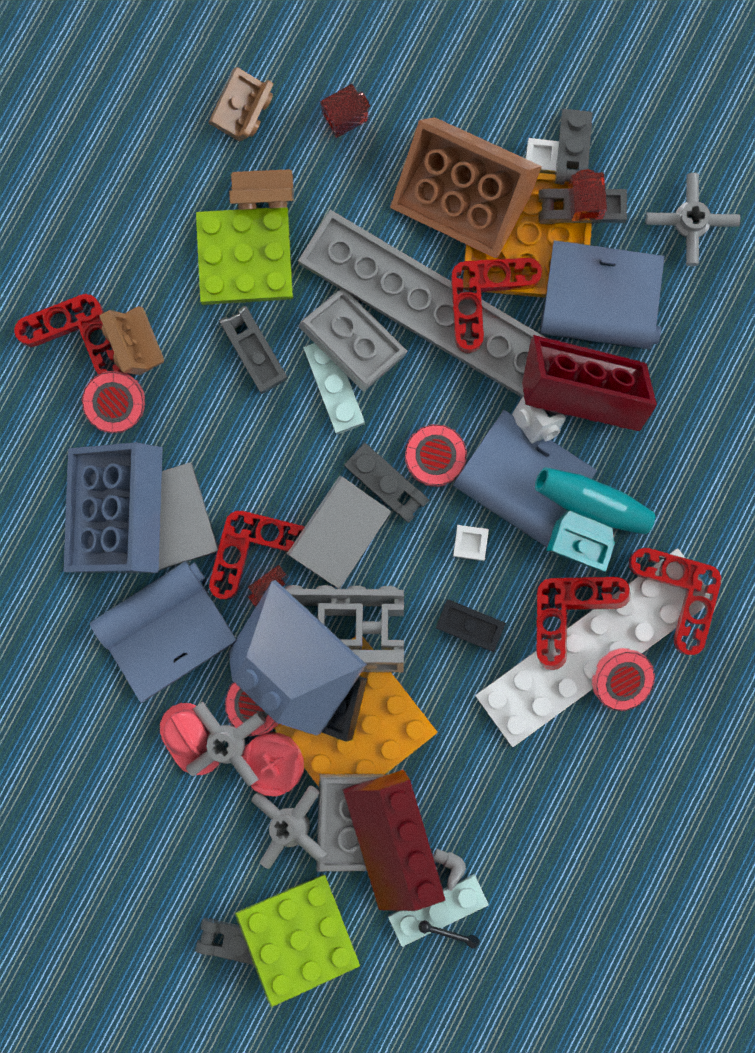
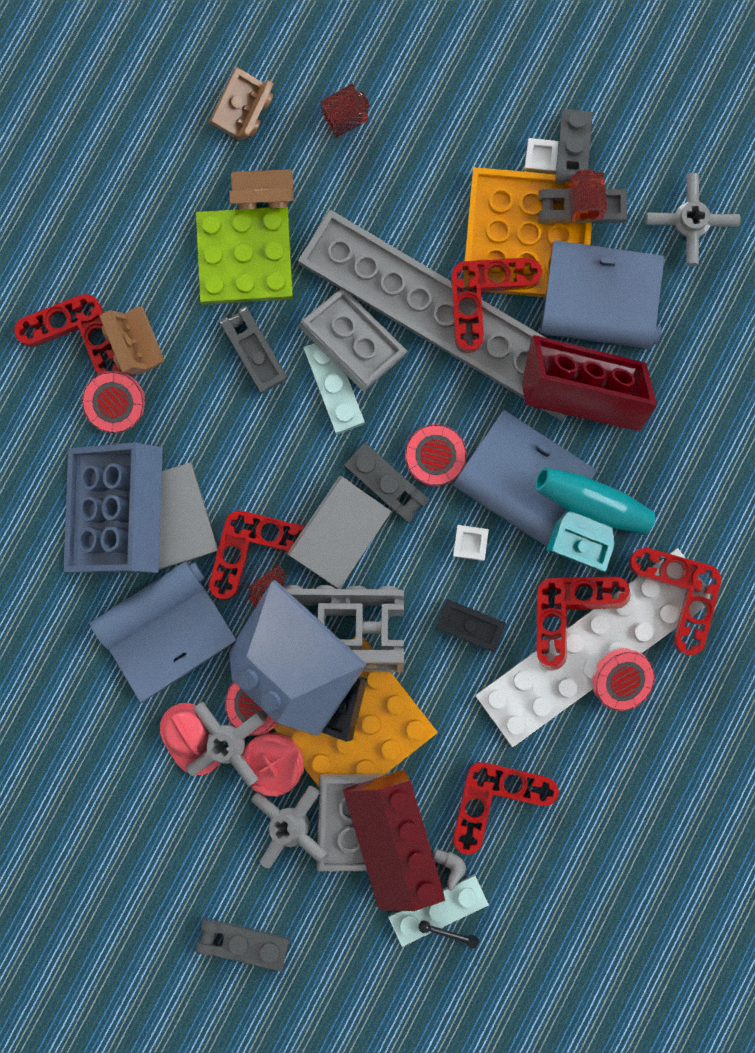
lime plate [235,874,360,1007] -> none
nougat slope [390,117,542,258] -> none
white bracket [512,397,566,444] -> none
none -> red beam [453,762,559,855]

